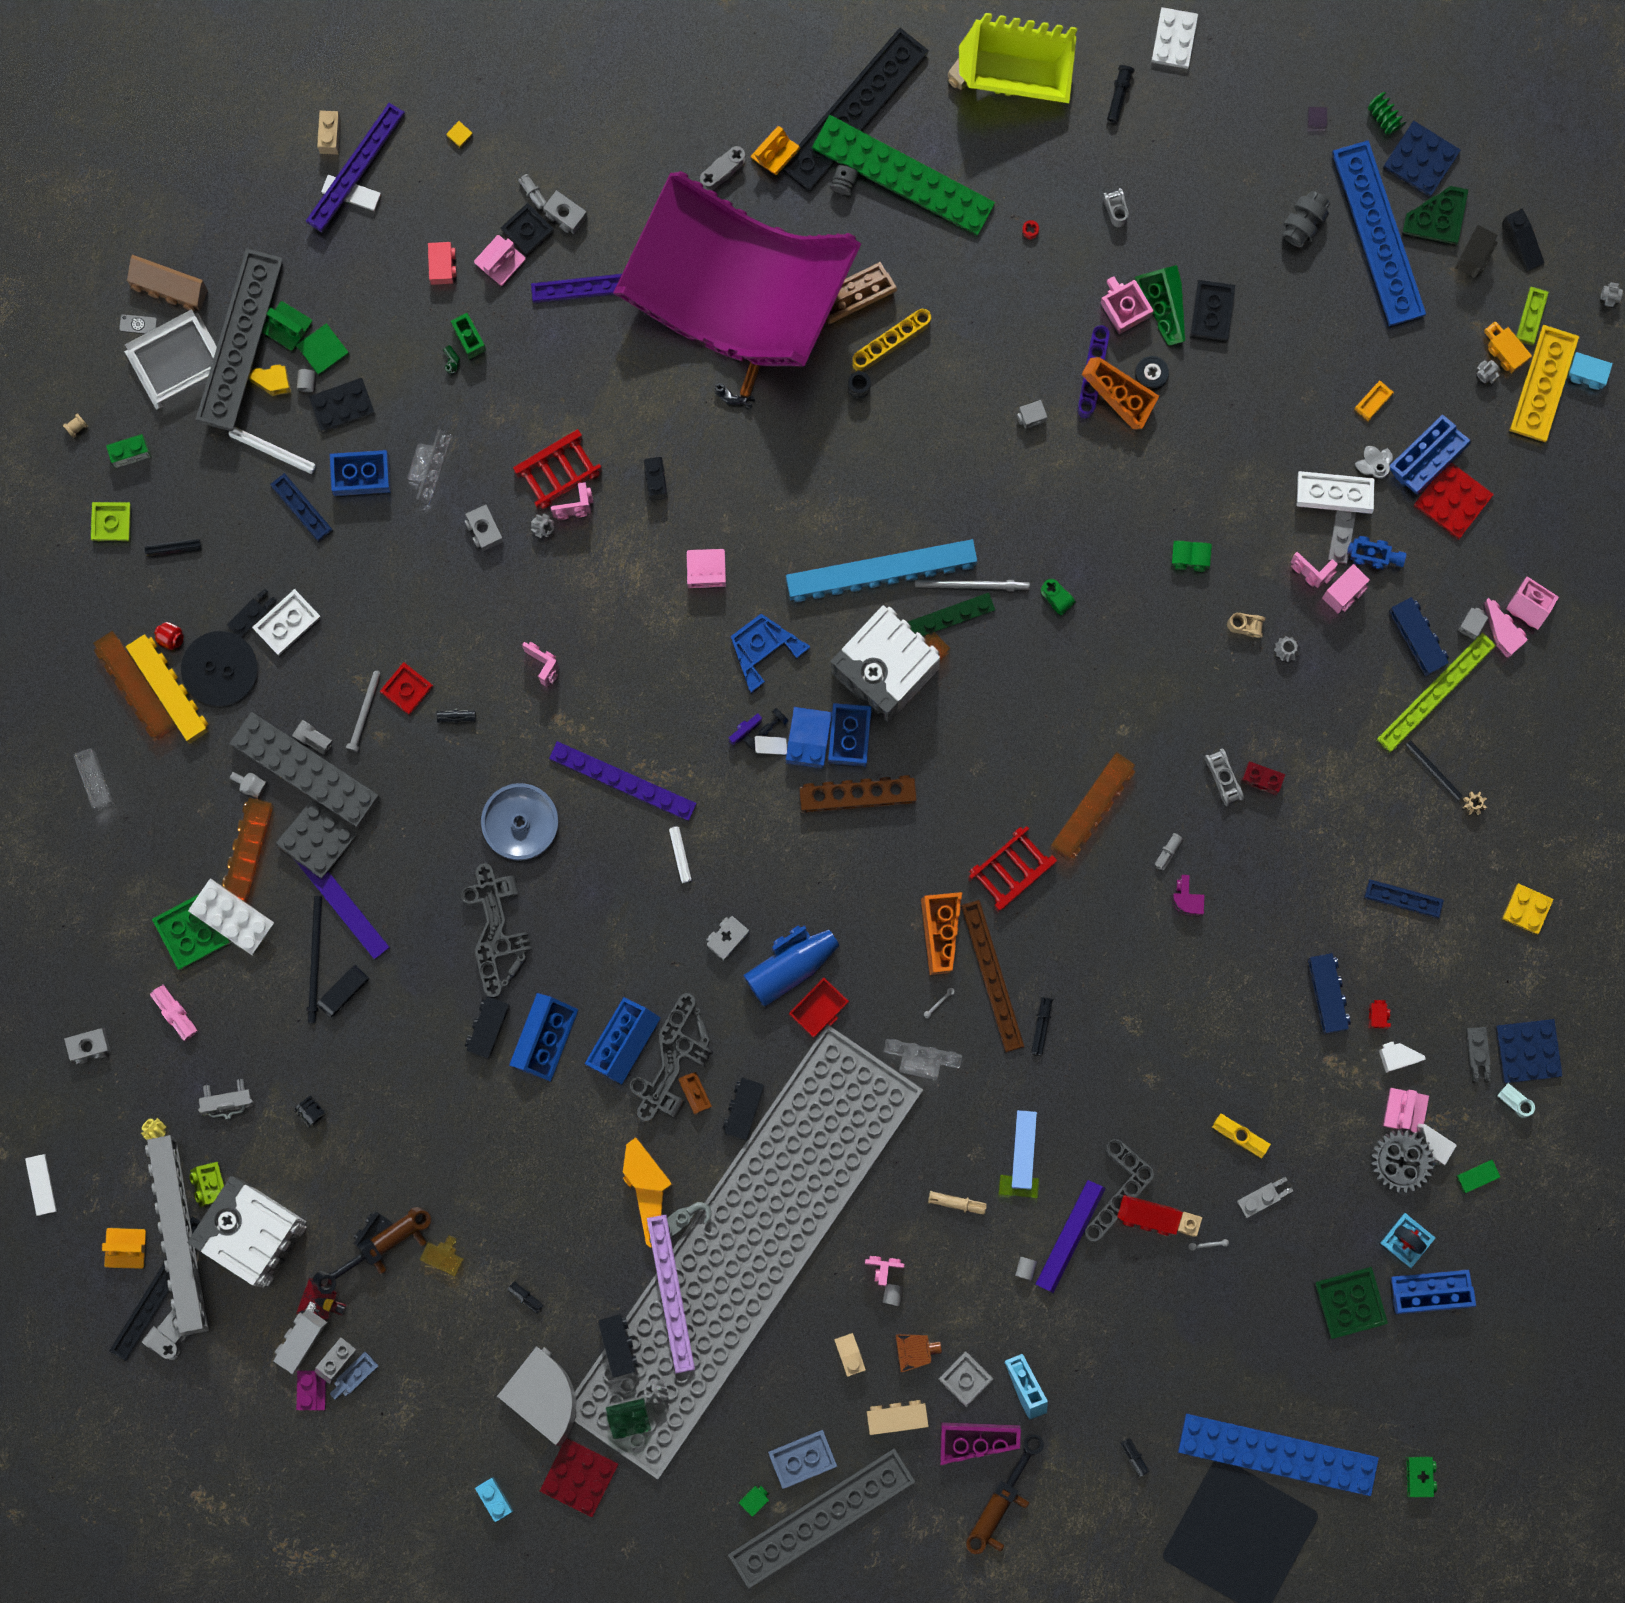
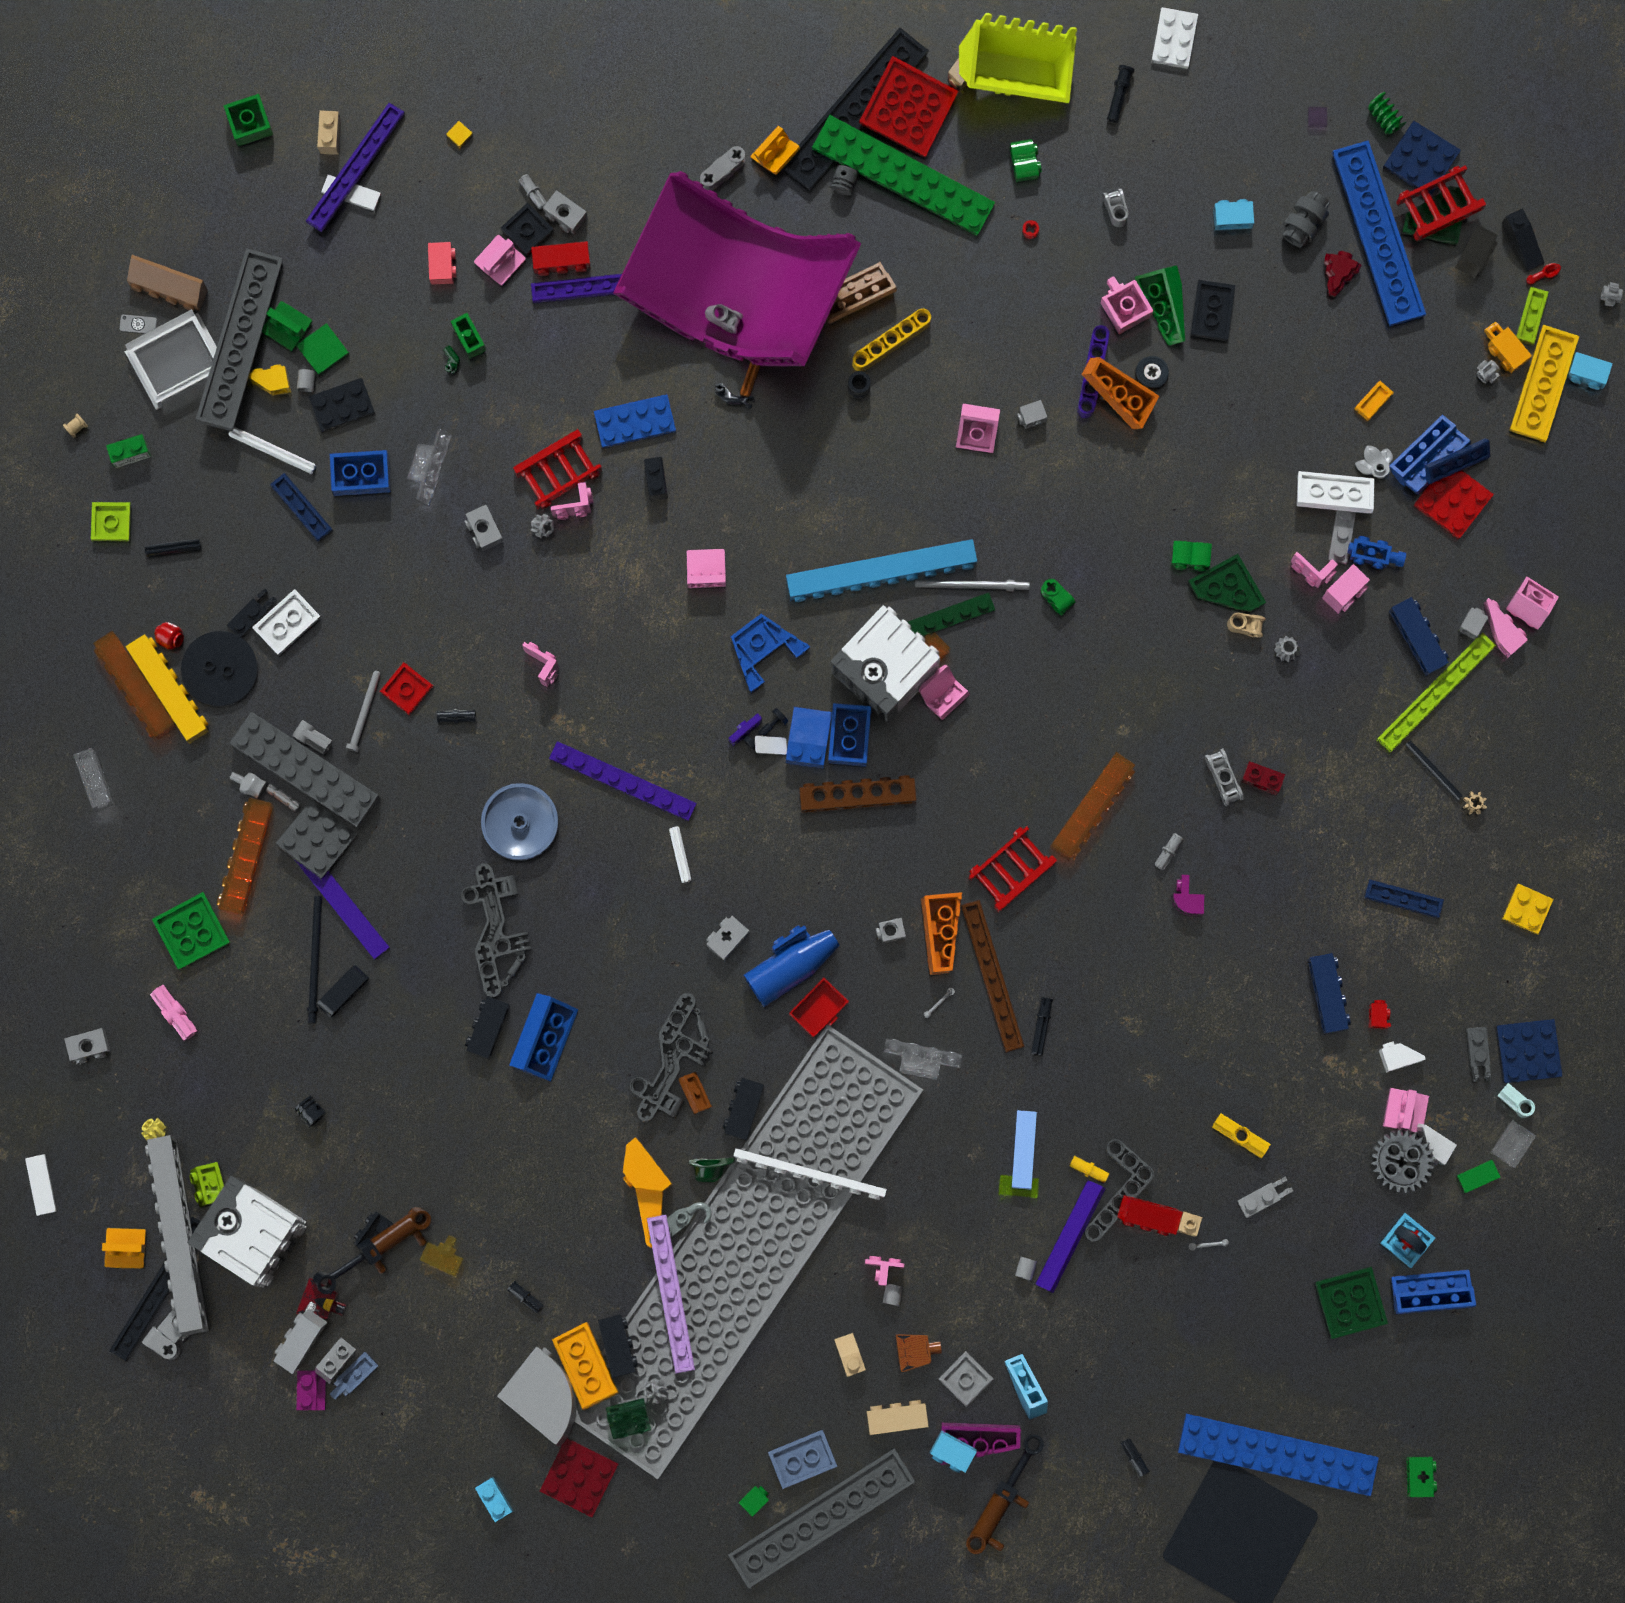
white plate [188,879,274,955] -> none
light grey piece [198,1079,254,1119] -> none
blue slope [585,997,661,1085] -> none
tan axle [928,1191,987,1214] -> none
none -> green brick [223,94,273,146]
none -> light grey axle [266,783,301,812]
none -> red brick [531,241,591,276]
none -> light orange tile [552,1322,619,1410]
none -> blue plate [594,394,676,449]
none -> dark green piece [689,1158,735,1183]
none -> light grey piece [705,304,744,334]
none -> white plate [734,1148,887,1200]
none -> red plate [858,56,958,158]
none -> light grey brick [876,918,906,944]
none -> bright pink bracket [919,665,970,720]
none -> medium azure brick [930,1430,977,1473]
none -> bright pink slope [956,404,1000,453]
none -> green brick [1010,139,1042,182]
none -> yellow pin [1070,1156,1109,1183]
none -> dark green plate [1188,554,1266,613]
none -> medium azure brick [1213,199,1254,230]
none -> dark red rock [1324,251,1362,297]
none -> red fence [1396,165,1486,242]
none -> dark blue tile [1425,438,1491,484]
none -> clear plate [1490,1120,1536,1168]
none -> red piece [1526,263,1561,284]

